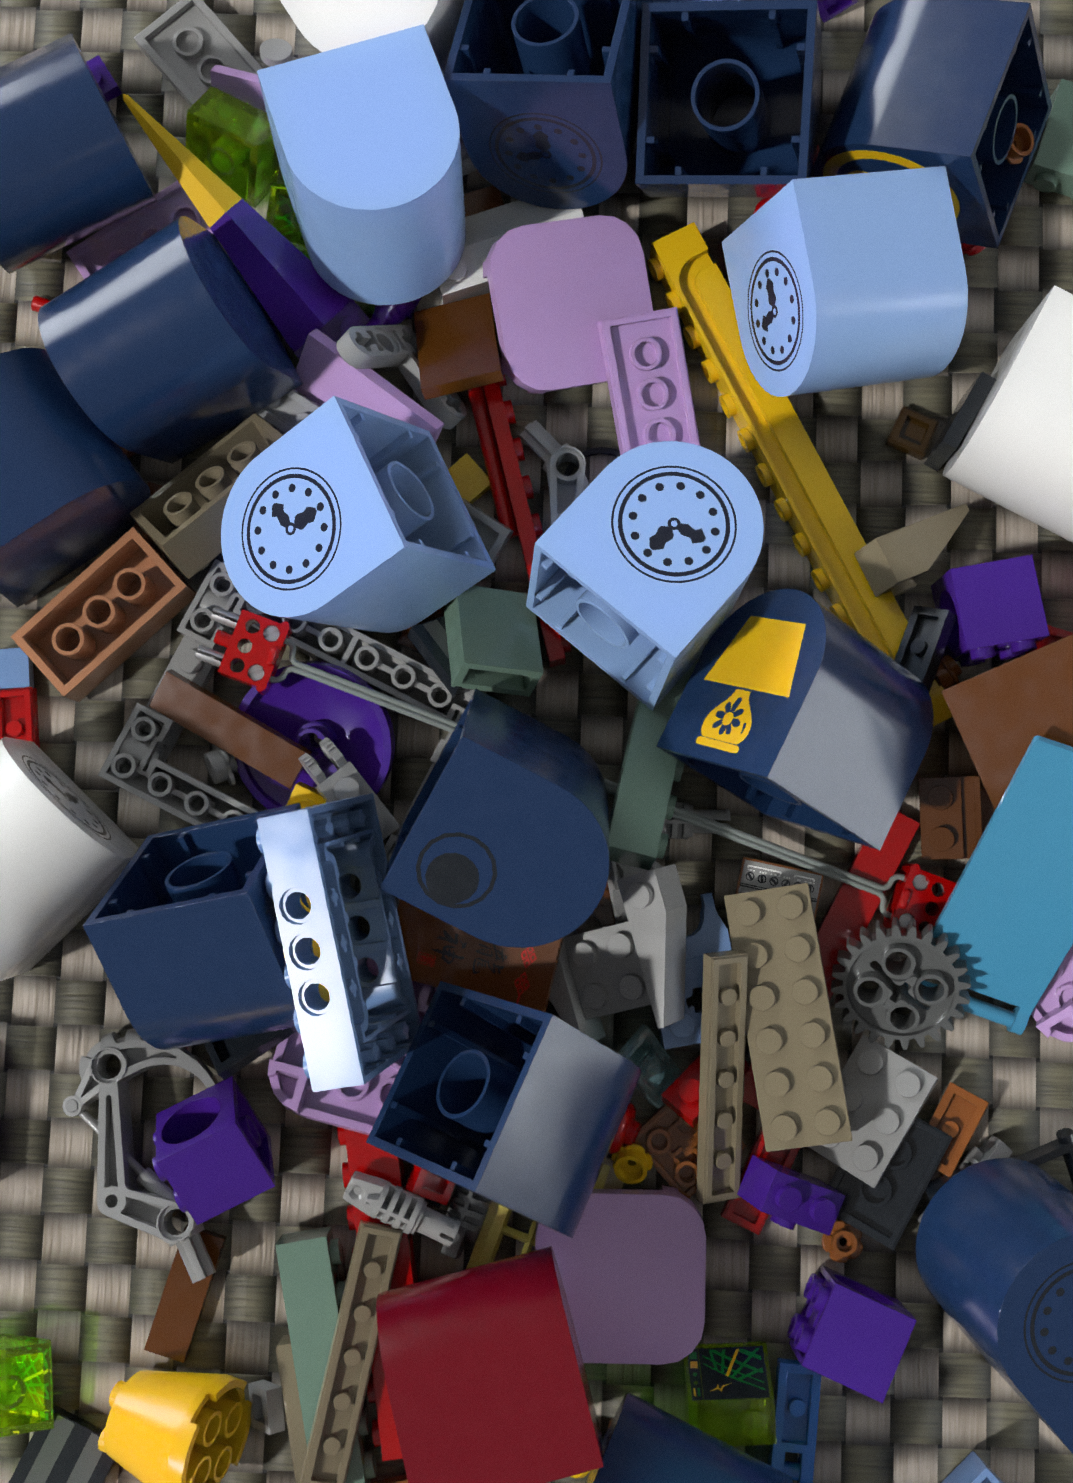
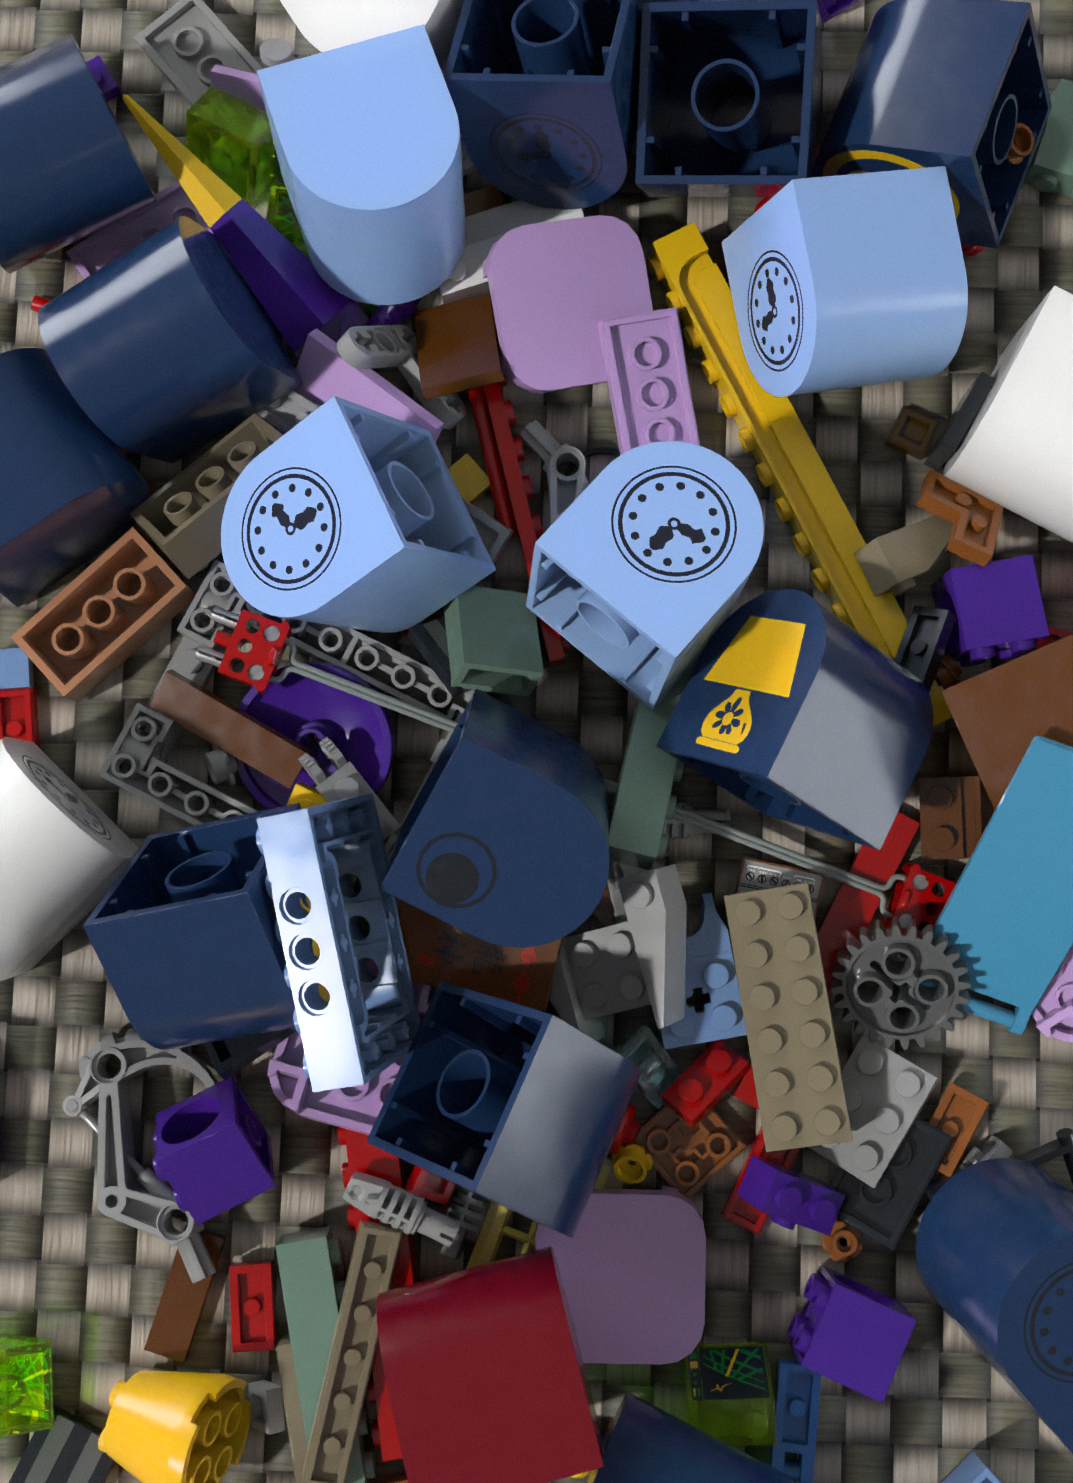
dark tan tile [696,949,748,1205] -> none
none -> red plate [229,1260,277,1353]
none -> dark orange plate [916,469,1004,567]

